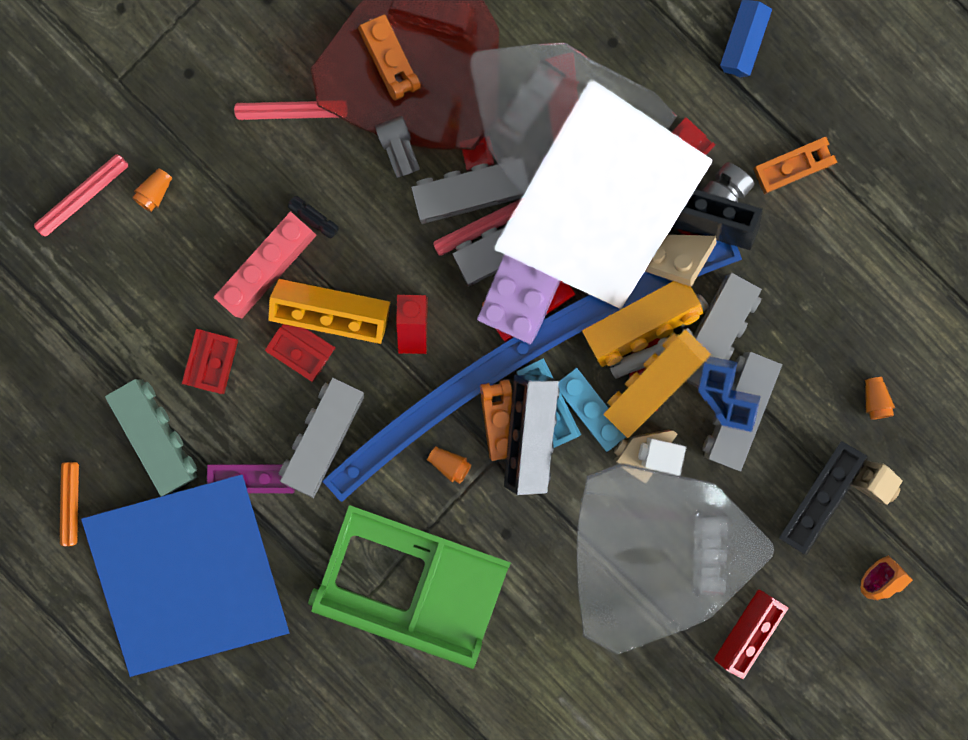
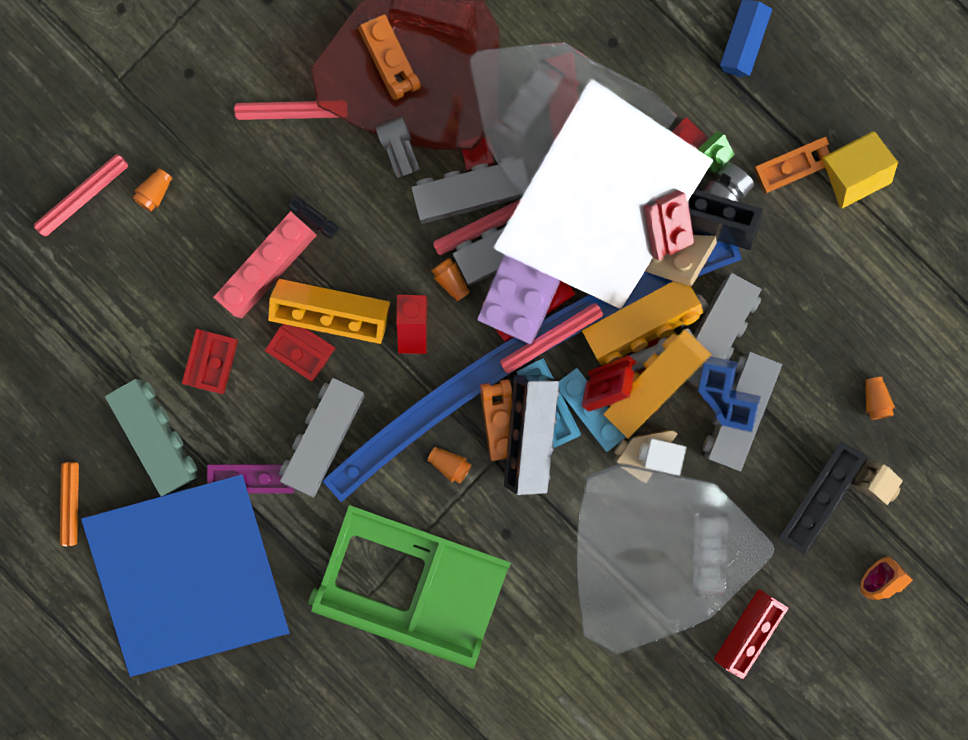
none -> orange cone [431,258,470,301]
none -> coral axle [500,303,603,373]
none -> red plate [581,356,636,412]
none -> plate [644,189,694,261]
none -> bright green plate [697,131,735,174]
none -> yellow slope [822,131,898,208]

